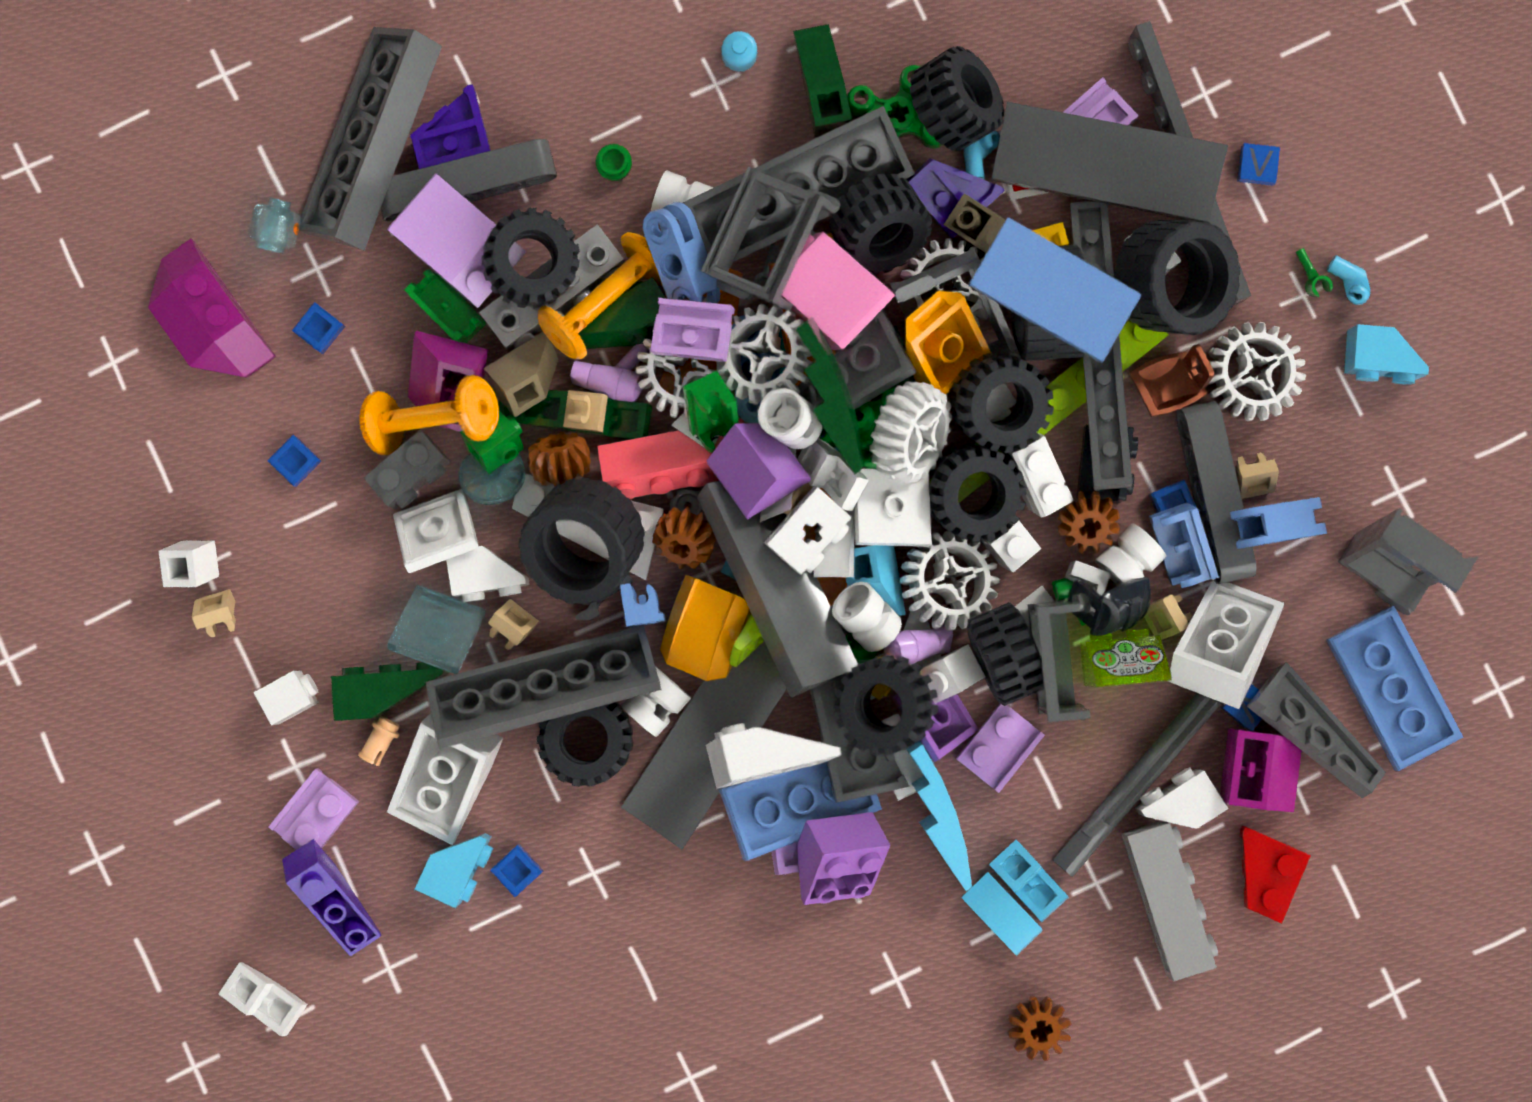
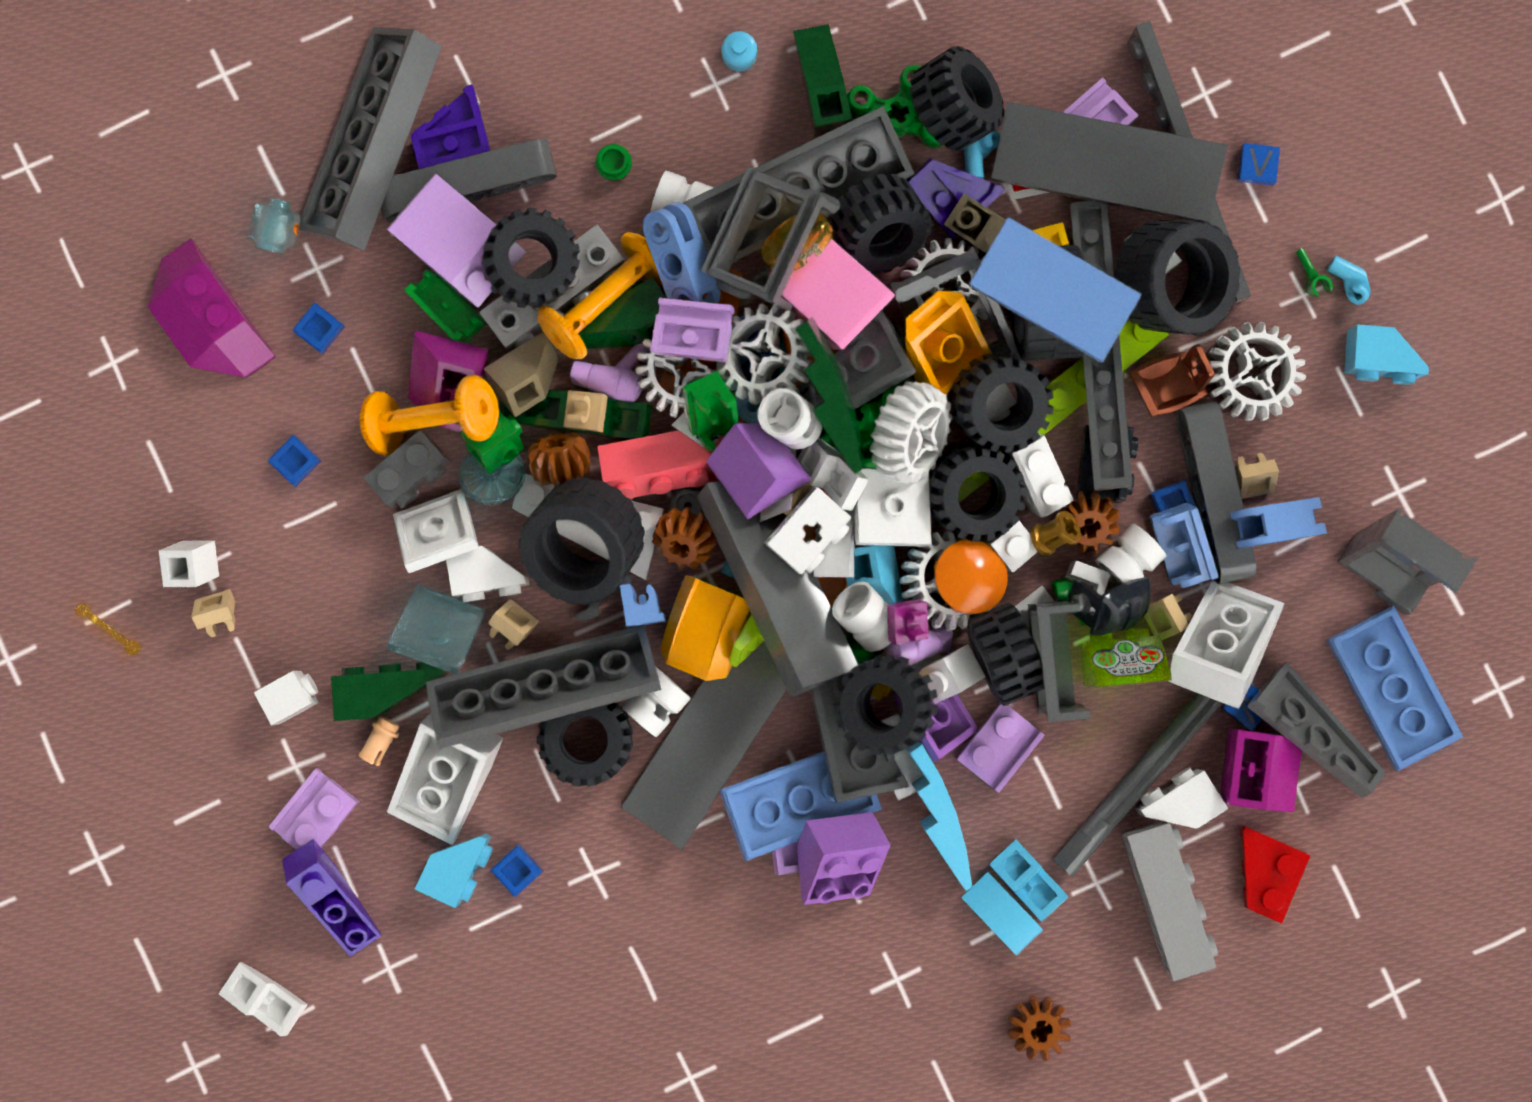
white slope [706,724,841,789] -> none
none -> clear yellow hinge [75,603,142,655]
none -> clear yellow tile [761,212,833,271]
none -> magenta tile [887,599,929,645]
none -> orange dish [934,539,1008,614]
none -> pearl gold bush [1030,511,1081,556]

